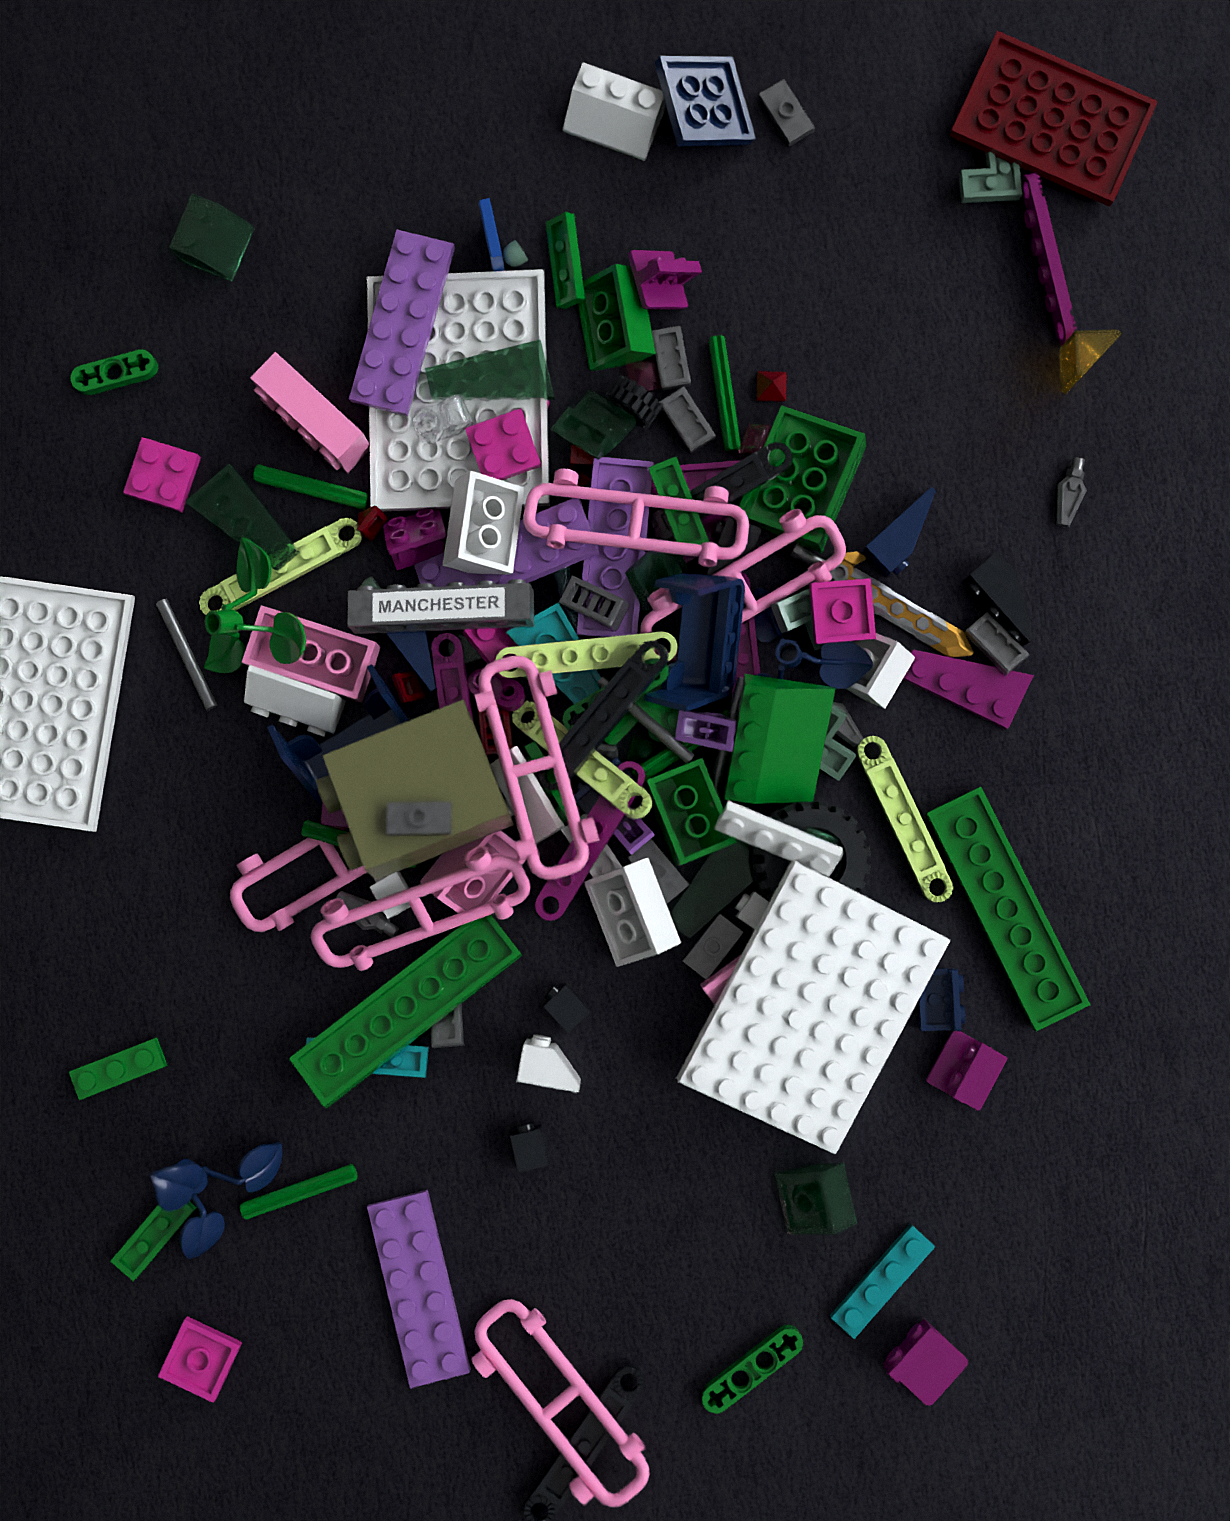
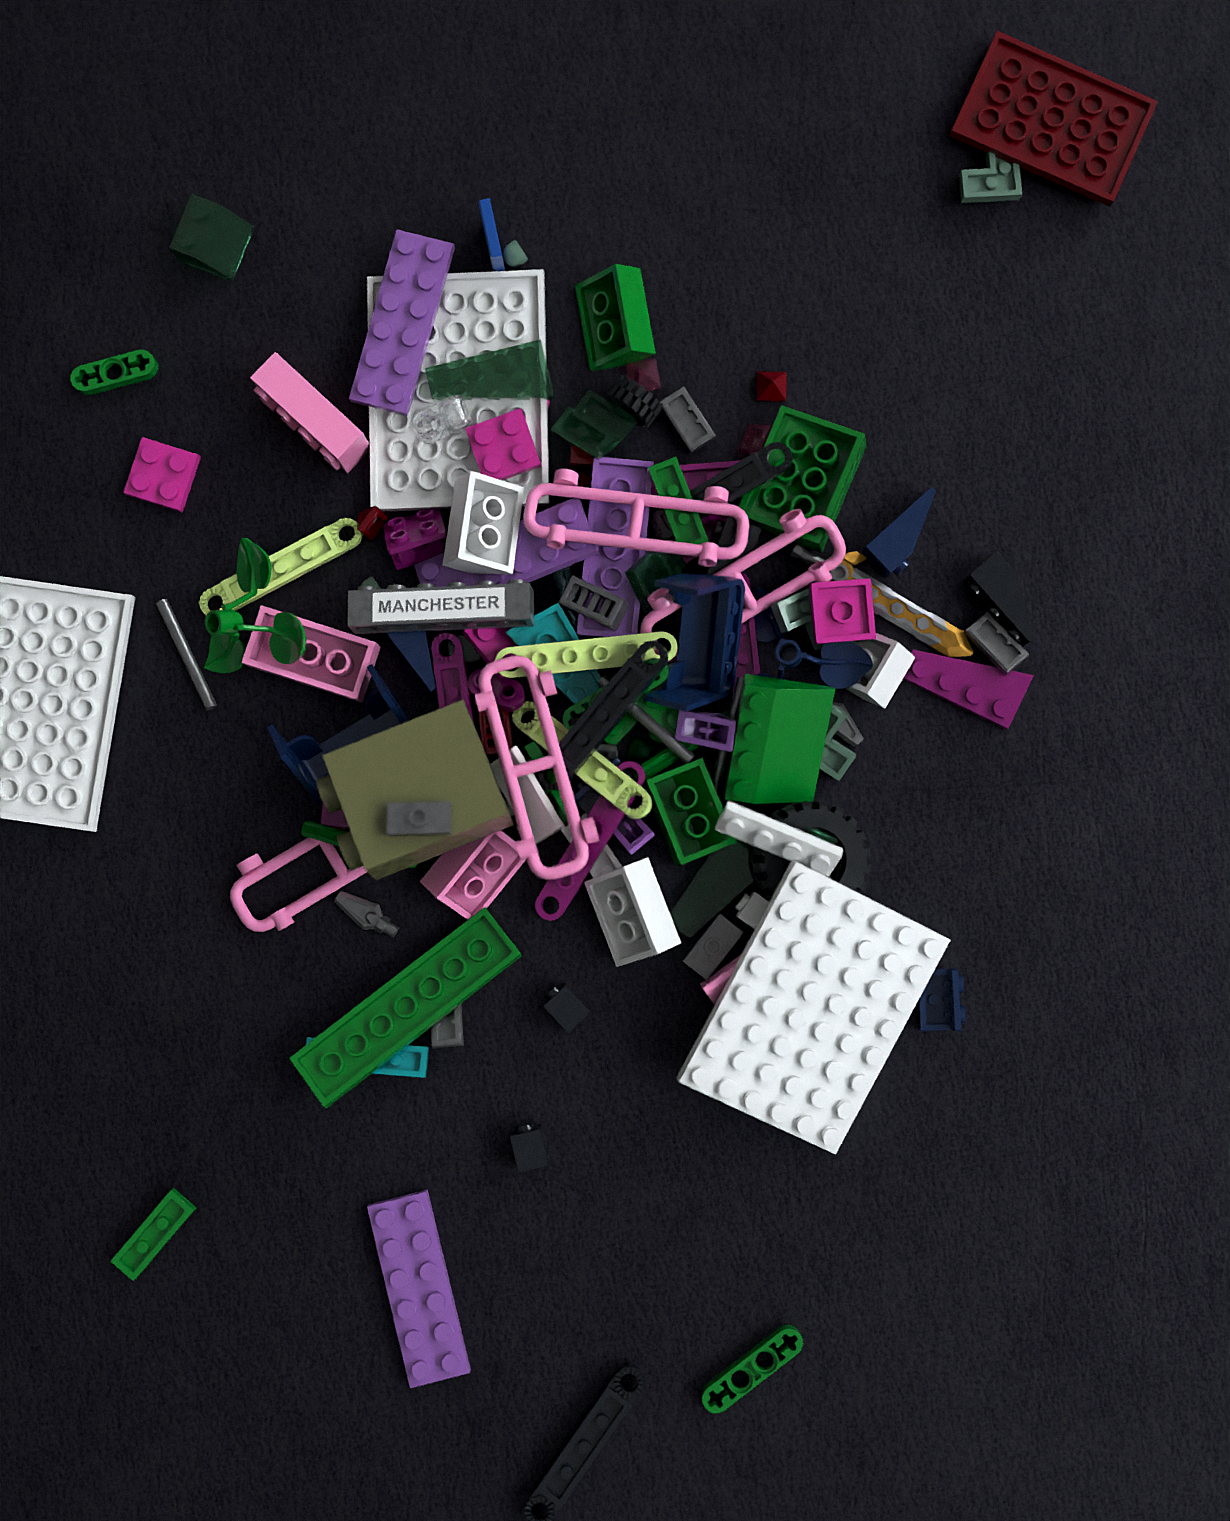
green plate [69,1038,168,1100] -> none
dark blue plant [150,1141,283,1259] -> none
dark pink plate [158,1316,243,1403] -> none
clear green wing [185,464,300,572] -> none
green axle [240,1164,358,1220] -> none
white slope [244,665,346,737] -> none
green axle [253,465,369,509] -> none
bright pink bar [311,846,531,971] -> none
white brick [370,872,410,919] -> none
dark red slope [392,670,425,704] -> none
bright pink bar [472,1299,649,1507] -> none
white slope [517,1035,581,1092] -> none
green plate [546,212,585,309] -> none
white slope [563,63,665,161] -> none
magenta bracket [628,250,702,310] -> none
flat silver plate [628,839,689,904] -> none
flat silver plate [652,326,691,391] -> none
plate [654,56,756,146] -> none
green axle [709,335,741,452] -> none
flat silver plate [759,79,814,146] -> none
clear green slope [775,1163,857,1234] -> none
teal plate [830,1223,935,1339] -> none
yellowish green plate [856,736,953,902] -> none
magenta bracket [883,1318,968,1406] -> none
green plate [925,787,1090,1032] -> none
magenta bracket [926,1030,1007,1110] -> none
magenta plate [1021,173,1077,346] -> none
flat silver piece [1057,457,1087,527] -> none
clear yellow slope [1059,329,1122,394] -> none

